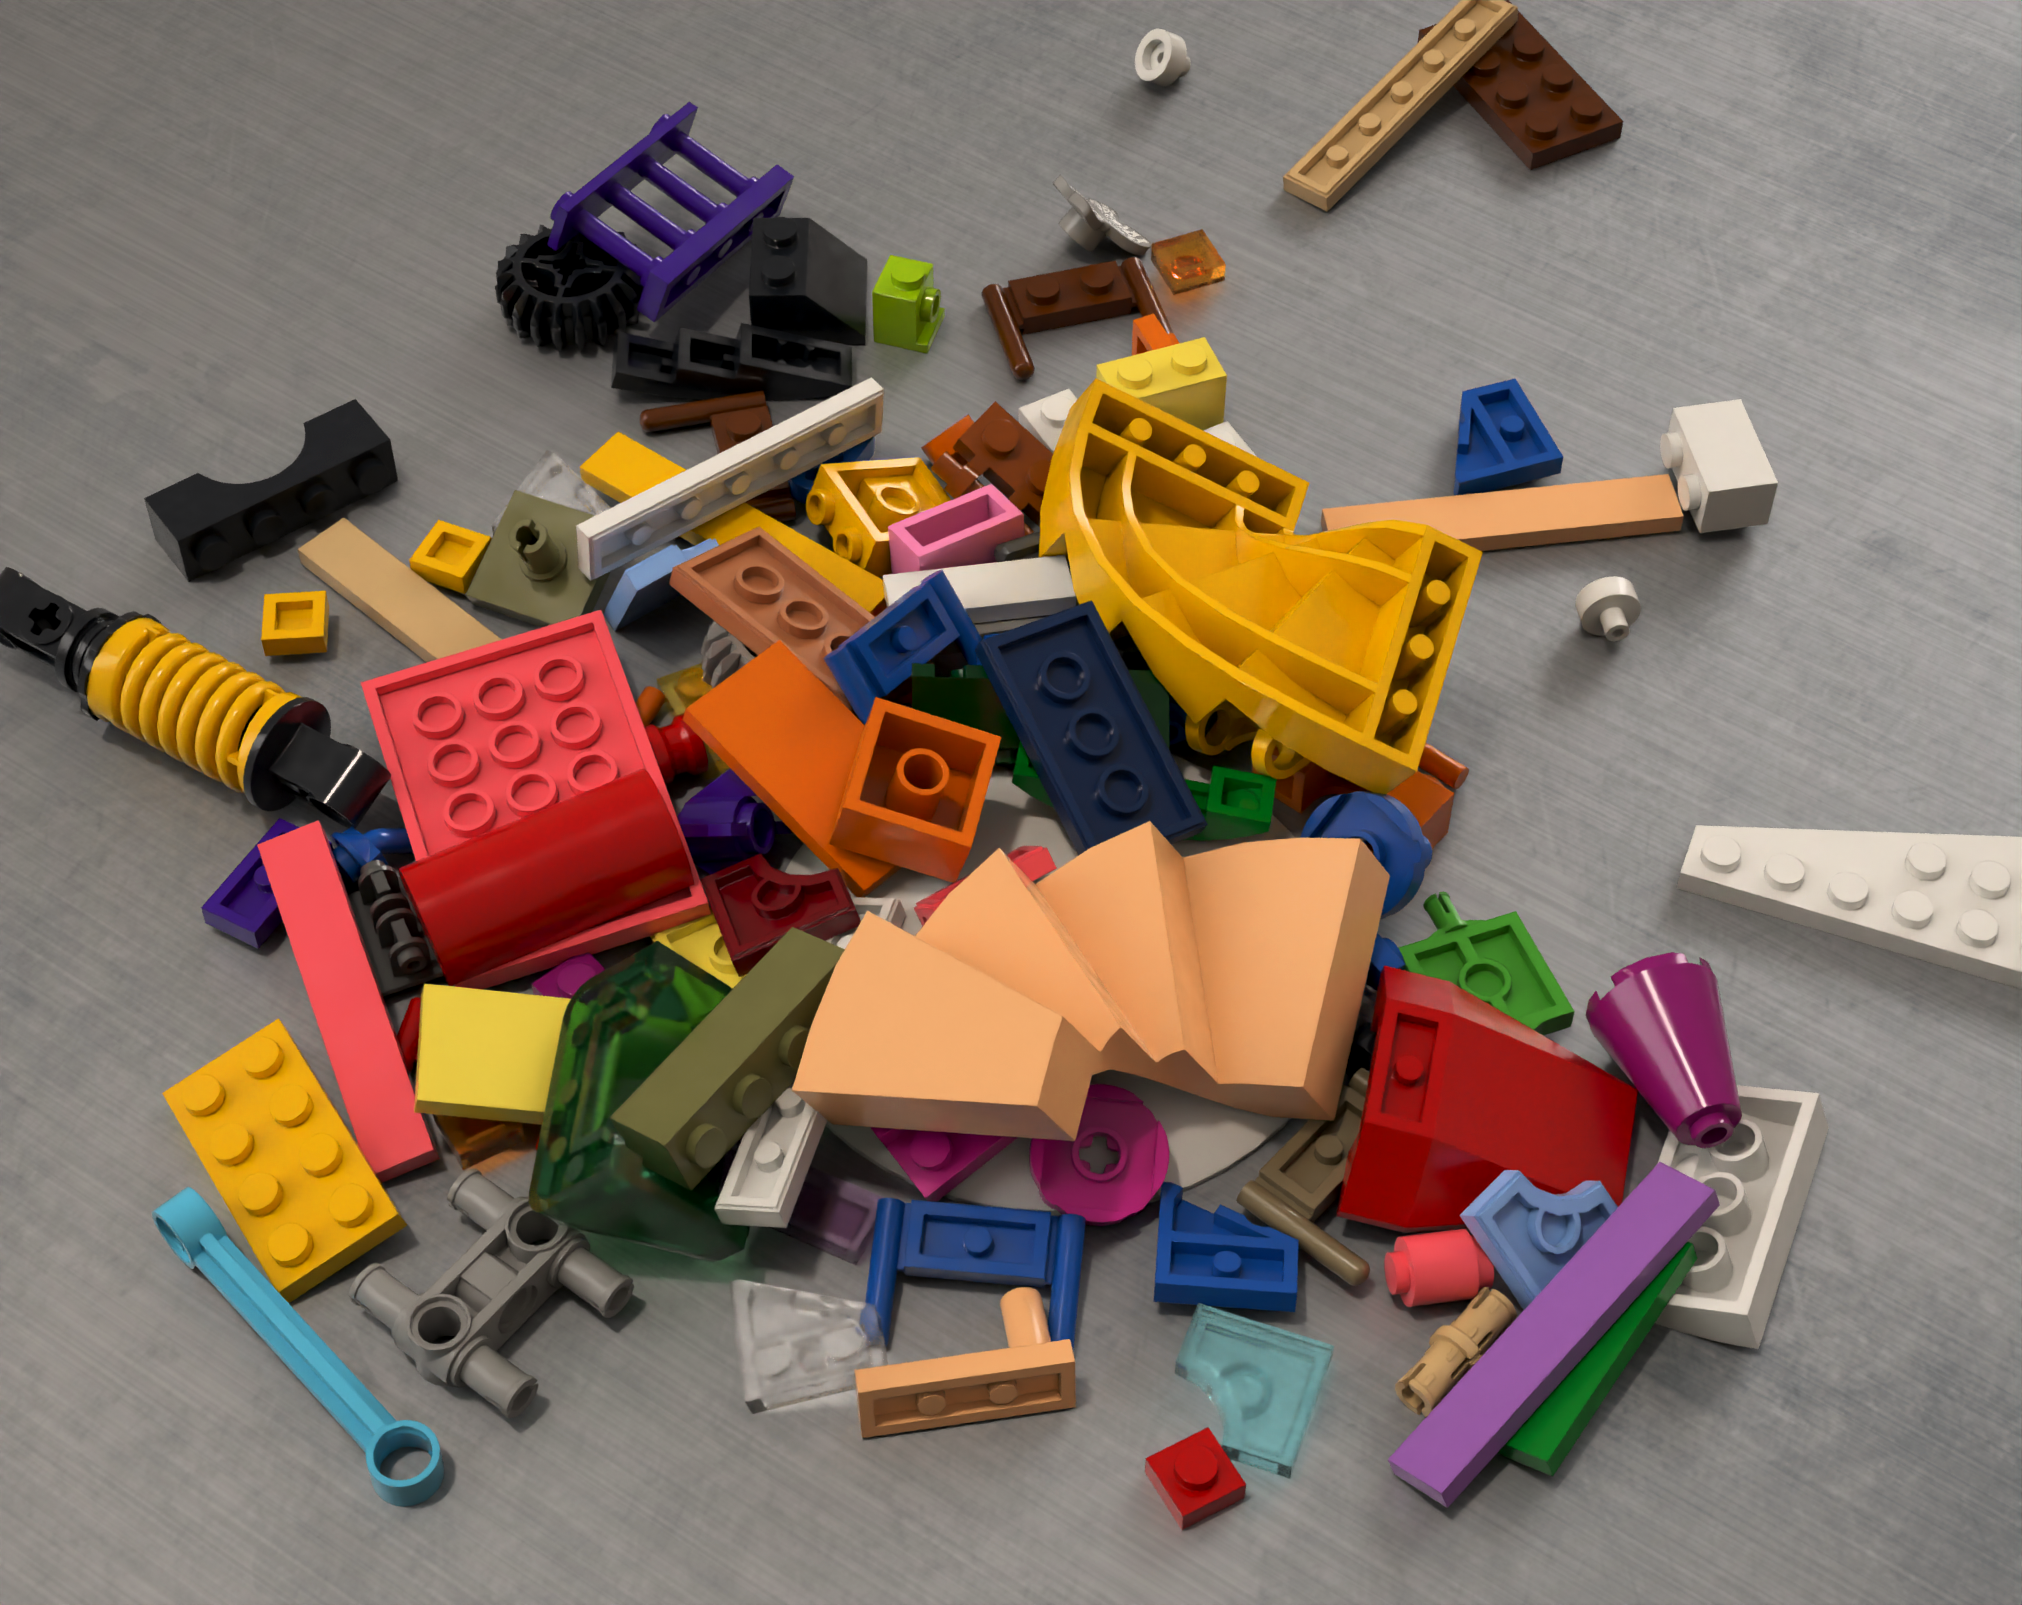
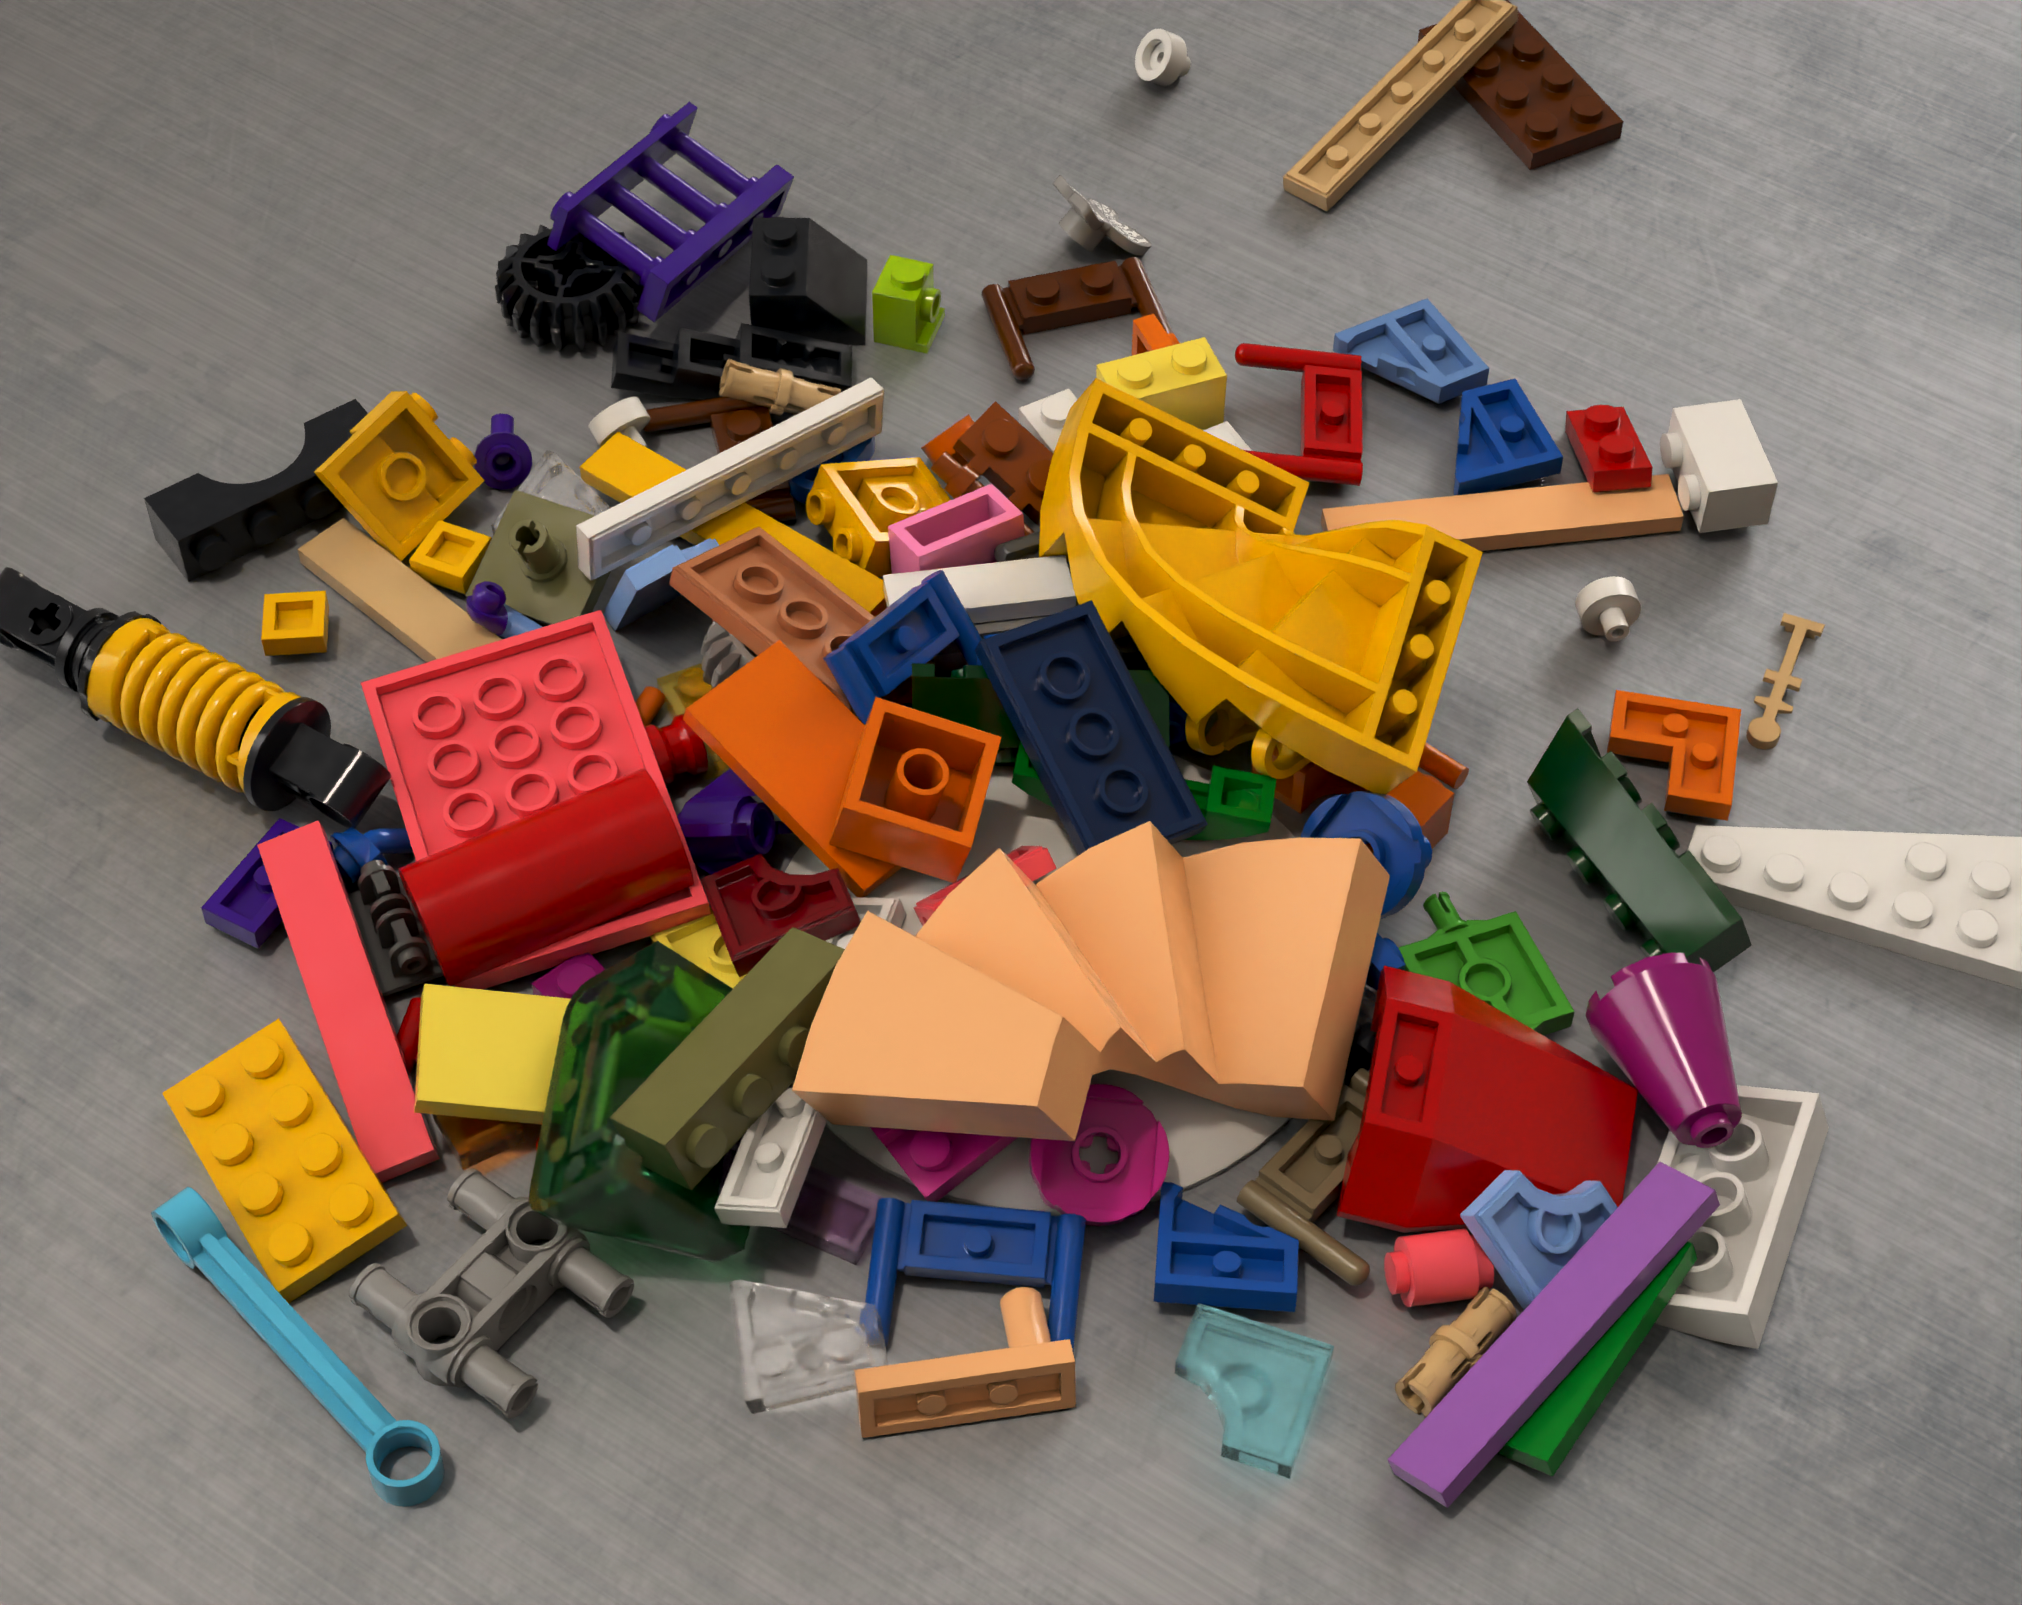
red plate [1145,1427,1246,1530] -> none
clear orange plate [1151,229,1226,295] -> none
none -> yellow plate [314,391,485,561]
none -> dark purple arm [466,581,542,639]
none -> dark purple plate [474,413,532,490]
none -> white tile [588,396,651,447]
none -> tan pin [719,359,841,416]
none -> red plate [1235,343,1363,486]
none -> medium blue wing [1333,298,1489,404]
none -> dark green wedge [1527,708,1752,973]
none -> red plate [1565,405,1653,492]
none -> orange plate [1607,690,1741,821]
none -> tan piece [1746,613,1825,750]

